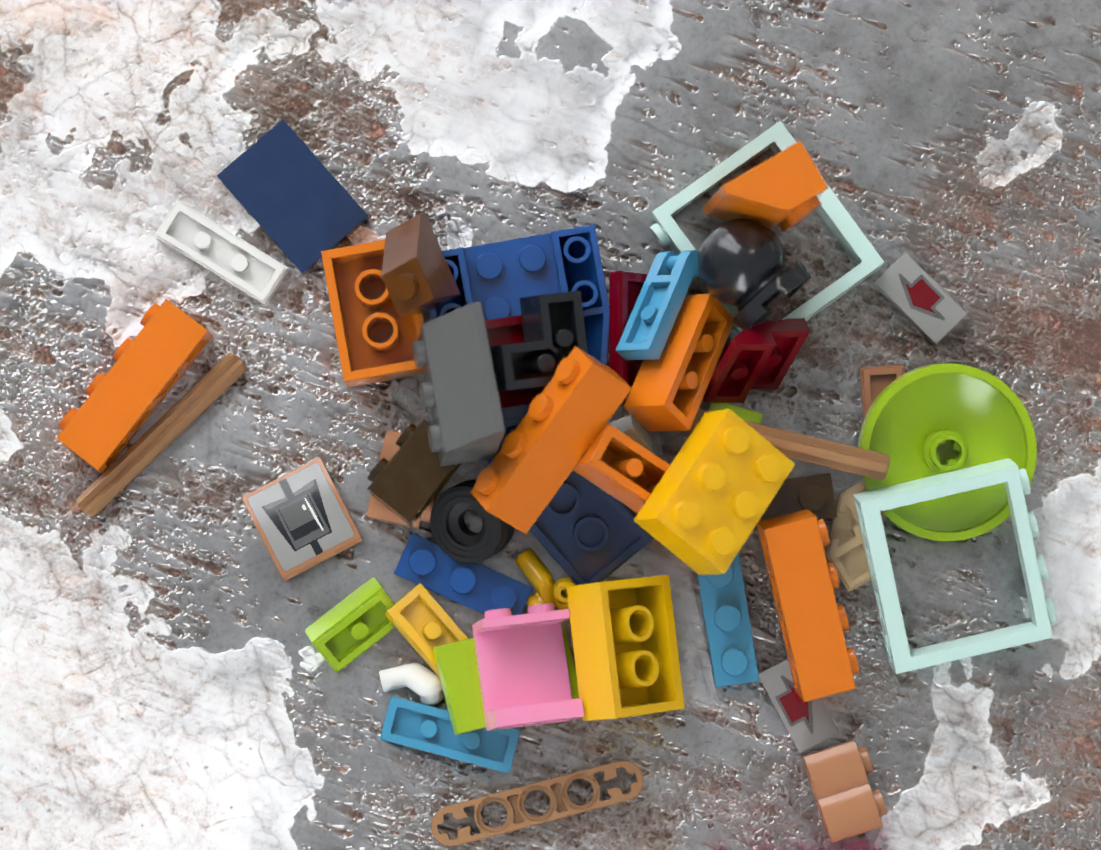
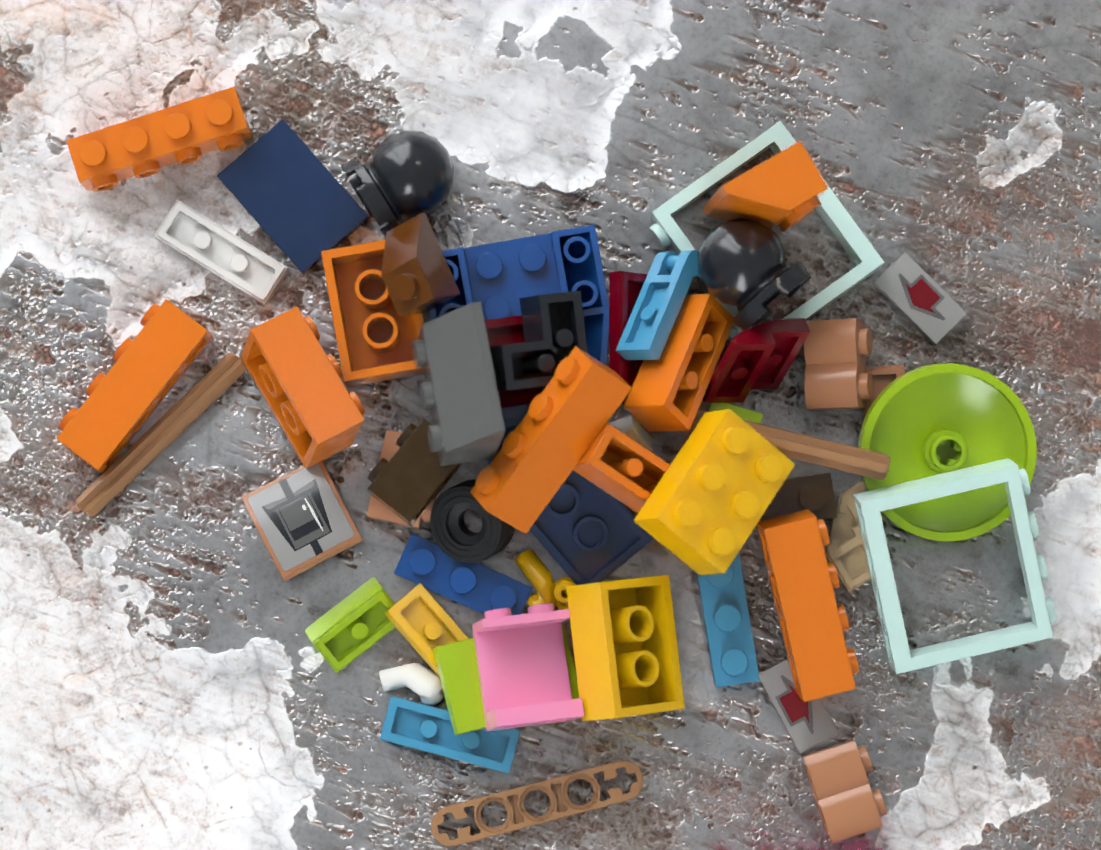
none -> orange brick [66,86,253,192]
none -> orange brick [240,306,365,469]
none -> black tile [341,131,454,239]
none -> nougat brick [804,318,874,411]

